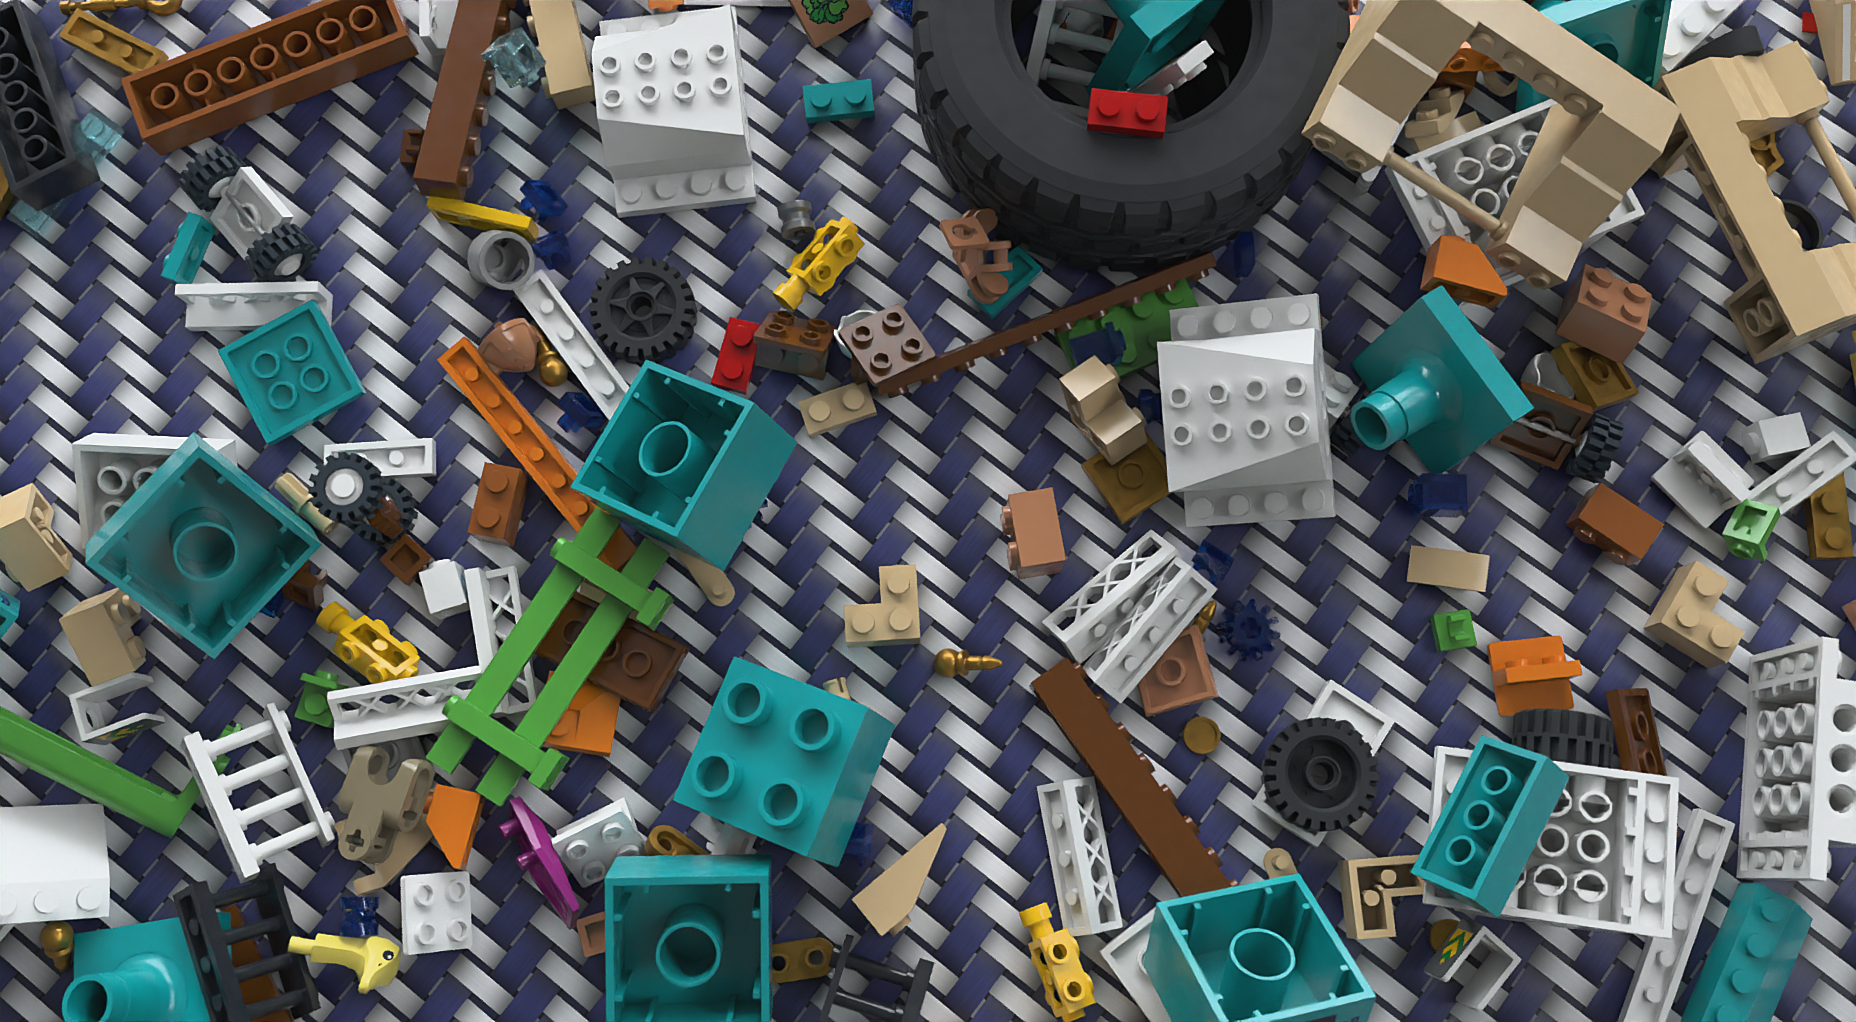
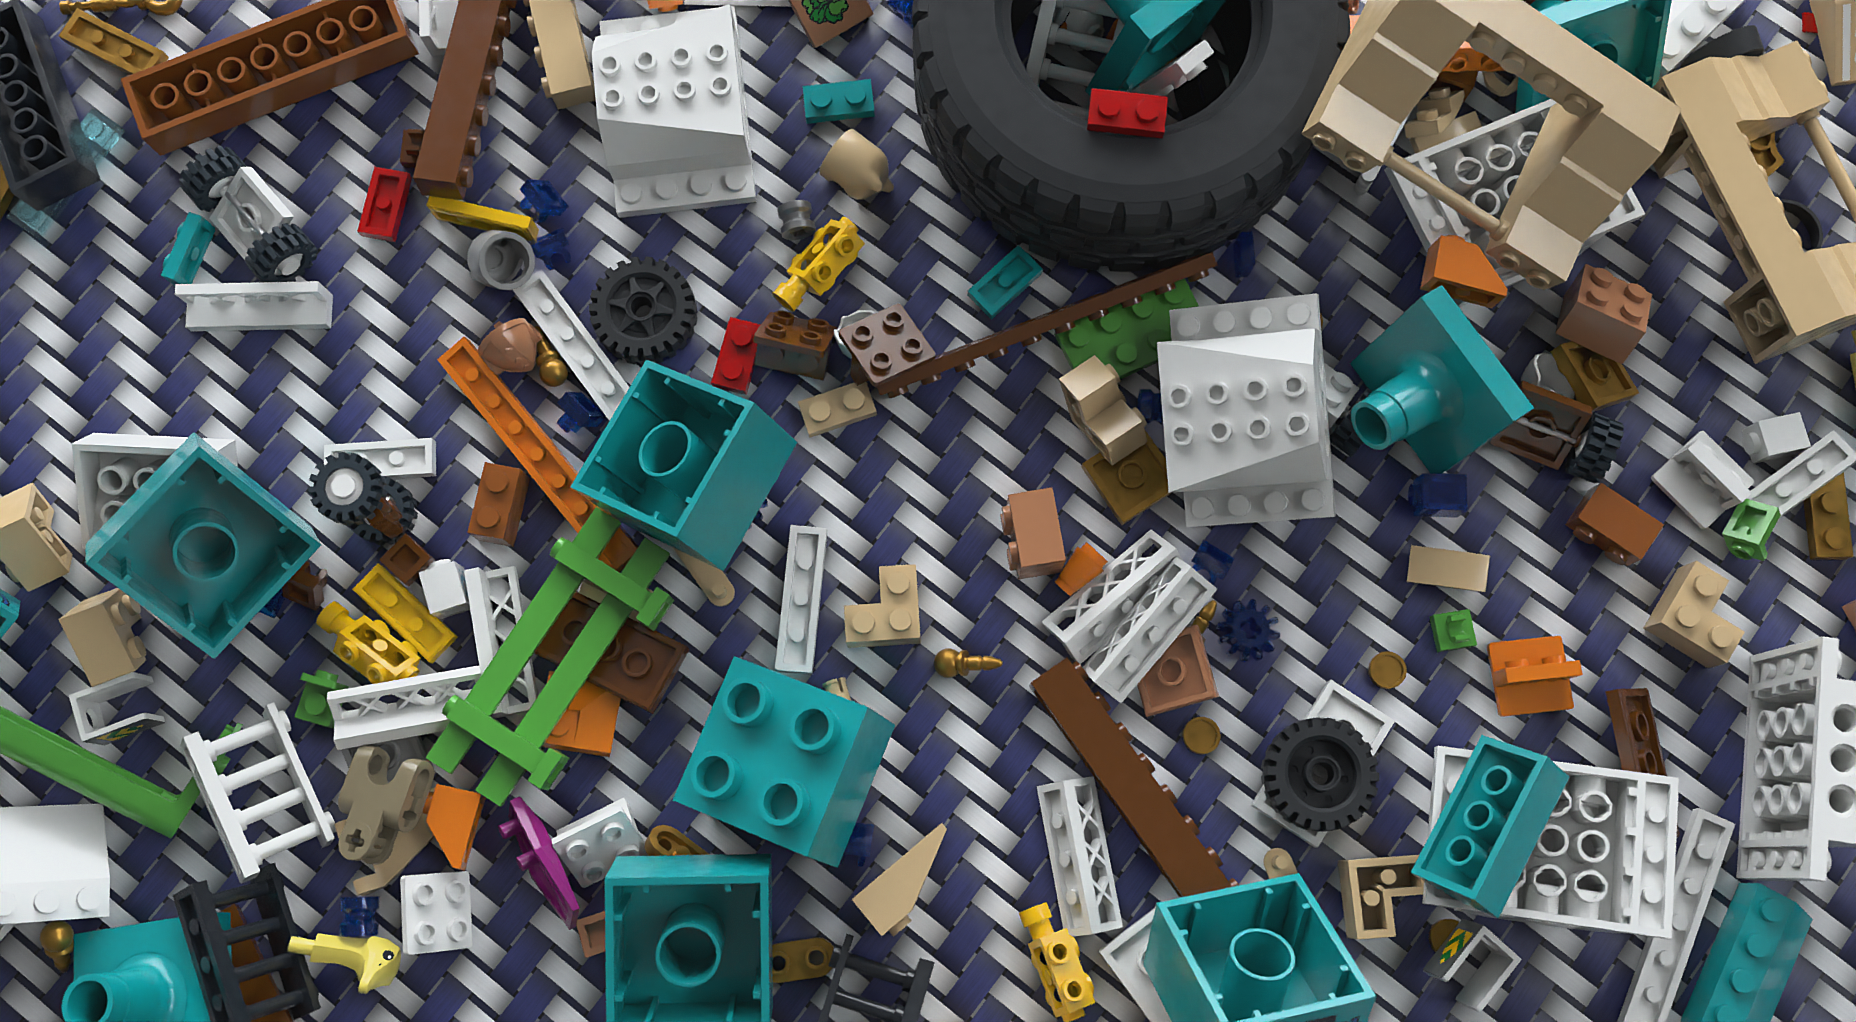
teal plate [218,299,367,445] -> none
tan axle [275,473,340,535] -> none
clear light blue brick [480,27,547,88] -> none
white tile [706,823,757,855] -> none
nougat piece [939,208,1013,305] -> none
clear blue bracket [1068,321,1127,367] -> none
black tyre [1512,709,1614,769] -> none
none -> yellow tile [352,563,458,664]
none -> red plate [357,167,412,242]
none -> white plate [775,525,828,675]
none -> tan piece [819,128,894,200]
none -> orange cone [1055,542,1108,597]
none -> pearl gold piece [1368,651,1407,689]

